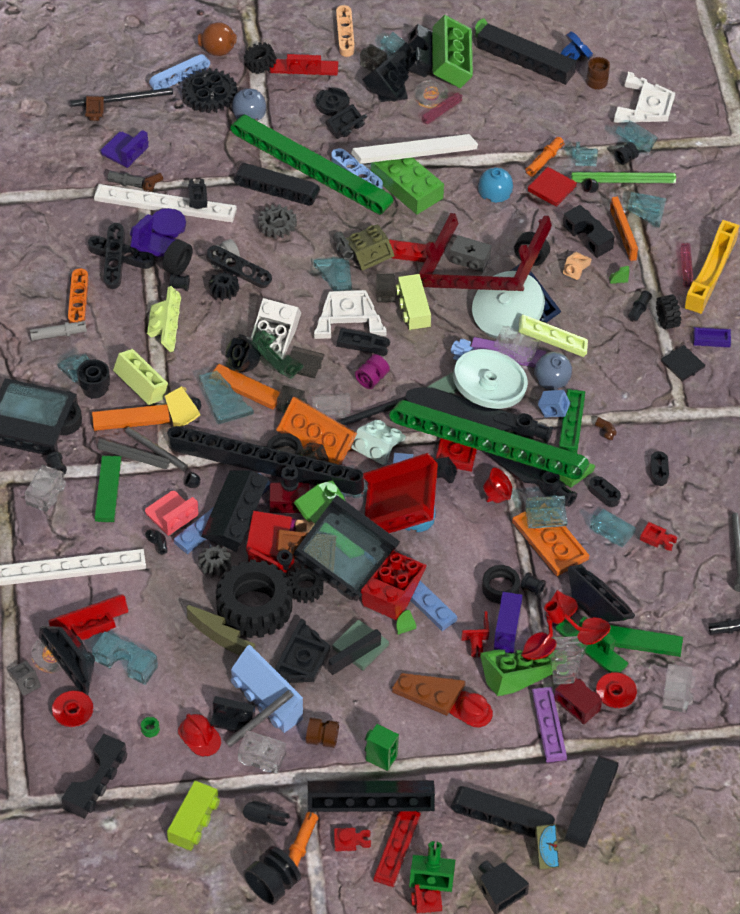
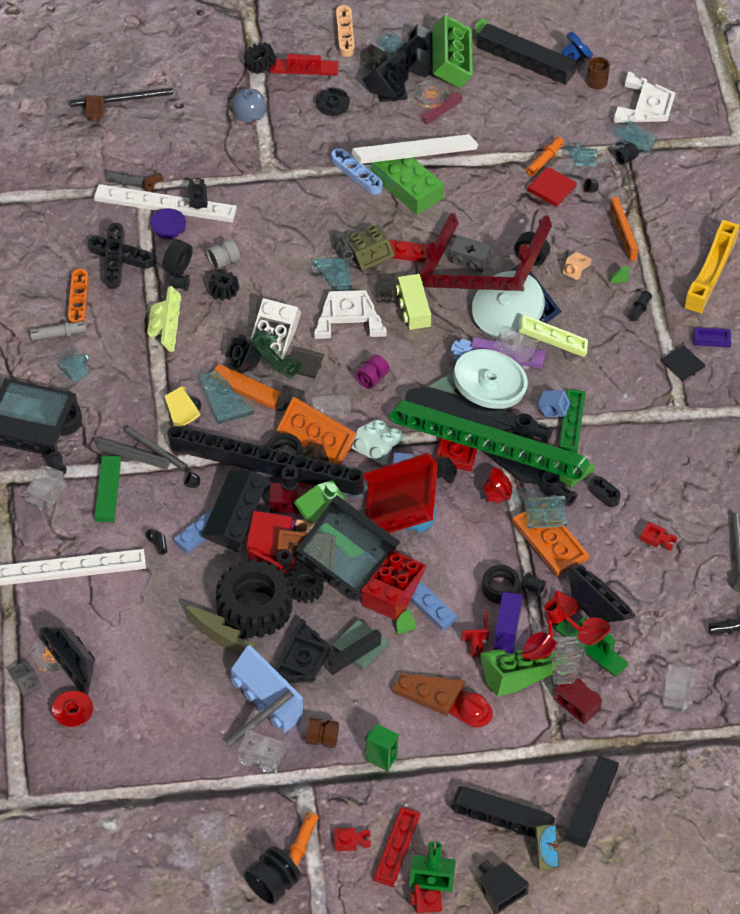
red bracket [48,594,129,640] -> none
black arch [61,734,128,819] -> none
black piece [77,359,110,399] -> none
orange tile [92,404,170,431] -> none
clear light blue arch [92,631,158,685] -> none
dark purple bracket [101,130,149,168] -> none
yellowish green brick [113,349,168,405] -> none
dark purple bracket [130,214,176,257] -> none
green bush [141,717,160,738] -> none
coral bracket [145,491,198,536] -> none
light blue beam [149,54,210,90] -> none
lime brick [167,781,220,851] -> none
red piece [178,713,221,757] -> none
black gear [182,68,237,113] -> none
dark orange brick [198,22,237,56] -> none
dark grey gear [198,544,231,577] -> none
black beam [206,245,272,288] -> none
black bracket [210,696,255,735] -> none
green beam [230,114,394,215] -> none
black beam [233,163,320,206] -> none
black arm [243,801,290,826] -> none
dark grey gear [258,204,297,239] -> none
black brick [308,780,435,812] -> none
black bracket [325,104,368,139] -> none
black hinge [336,328,391,356] -> none
black bar [338,396,406,426] -> none
dark azure cylinder [478,167,513,203] -> none
medium lavender tile [531,687,567,763] -> none
sand blue cylinder [534,352,572,390] -> none
black arch [562,205,615,258] -> none
bright green axle [571,172,676,183] -> none
clear light blue bracket [590,509,636,547] -> none
reddish brown arm [595,417,617,441] -> none
red dish [596,672,637,708] -> none
green tile [609,625,683,657] -> none
clear light blue wing [628,192,666,228] -> none
black beam [650,451,669,486] -> none
black tyre [656,294,681,330] -> none
clear pink axle [680,243,693,287] -> none

